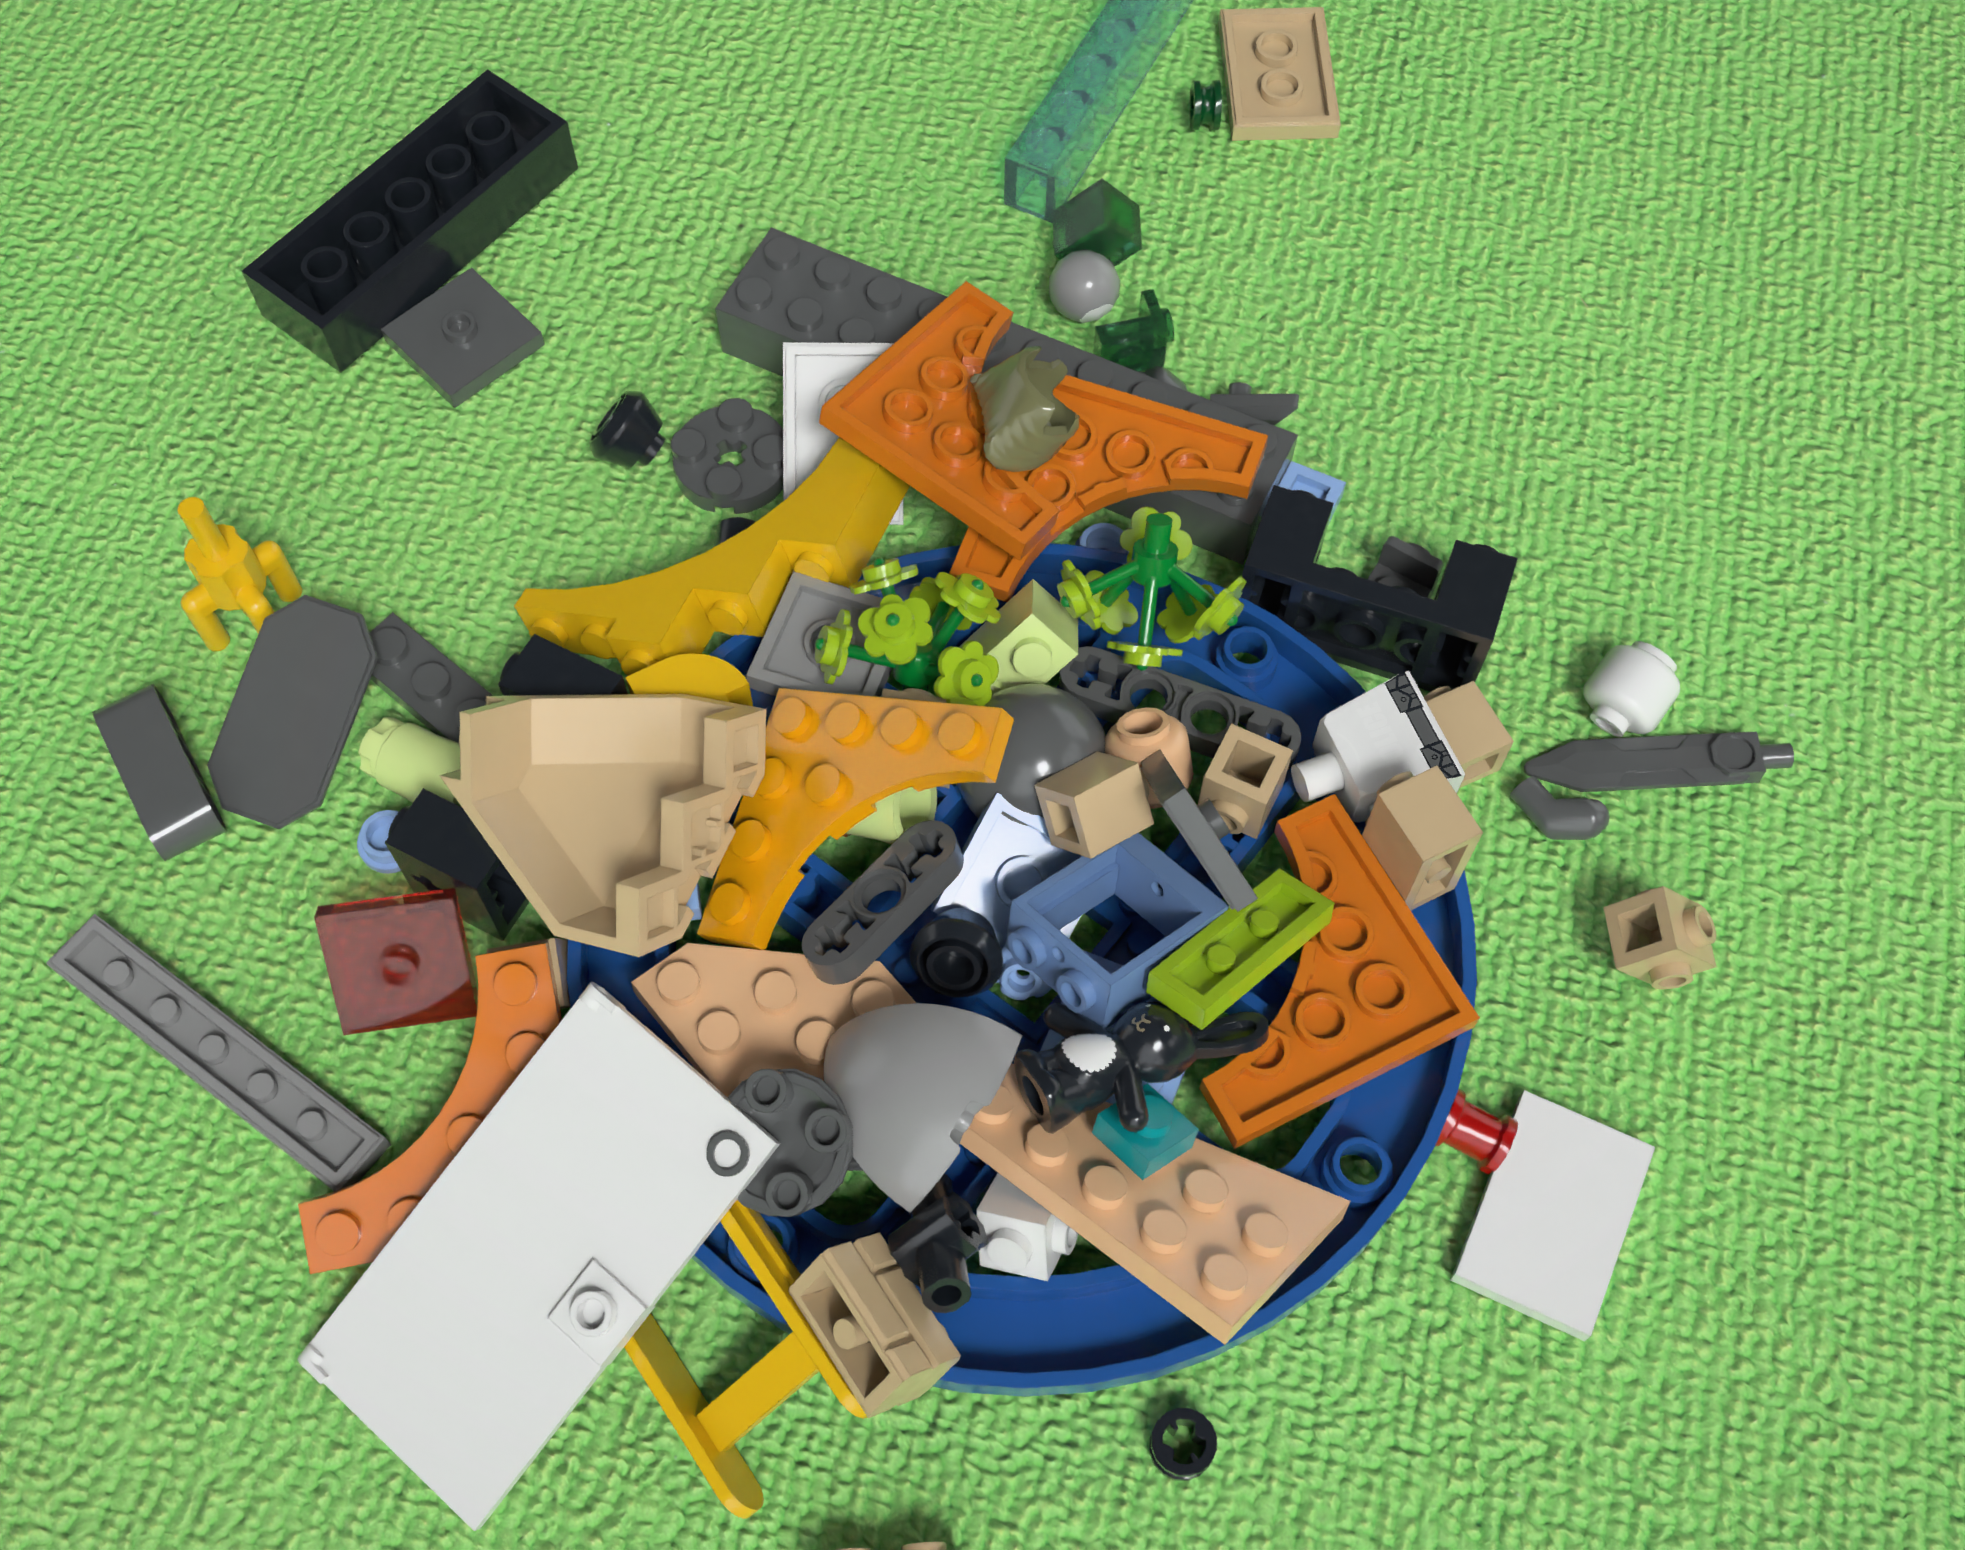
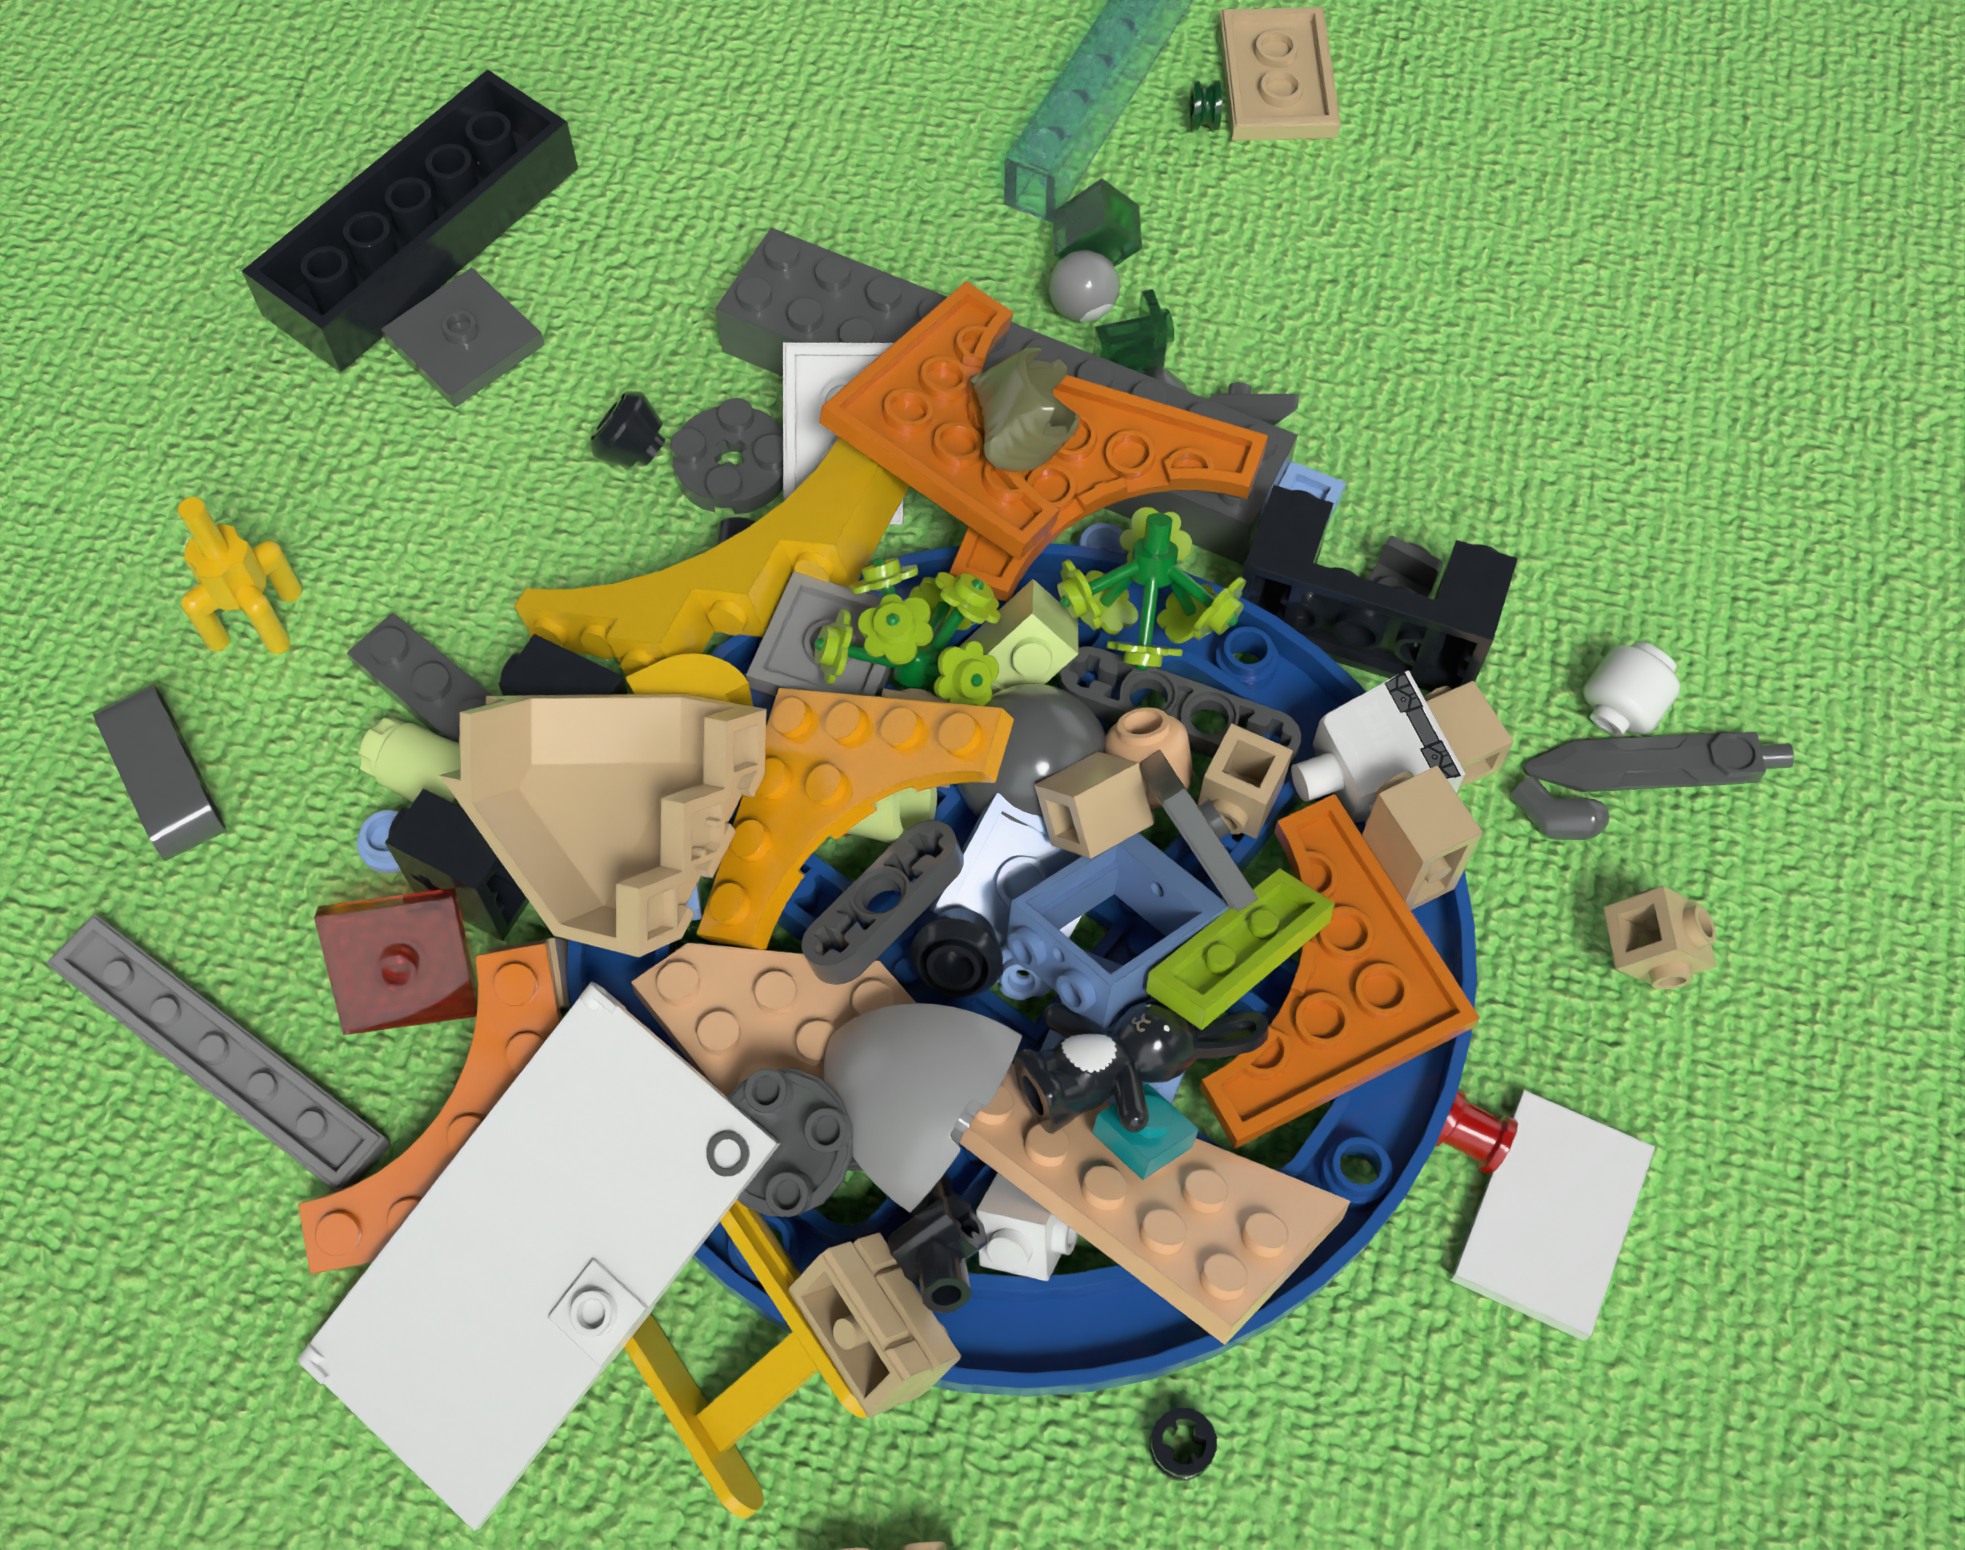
dark grey shield [207,595,378,829] -> none

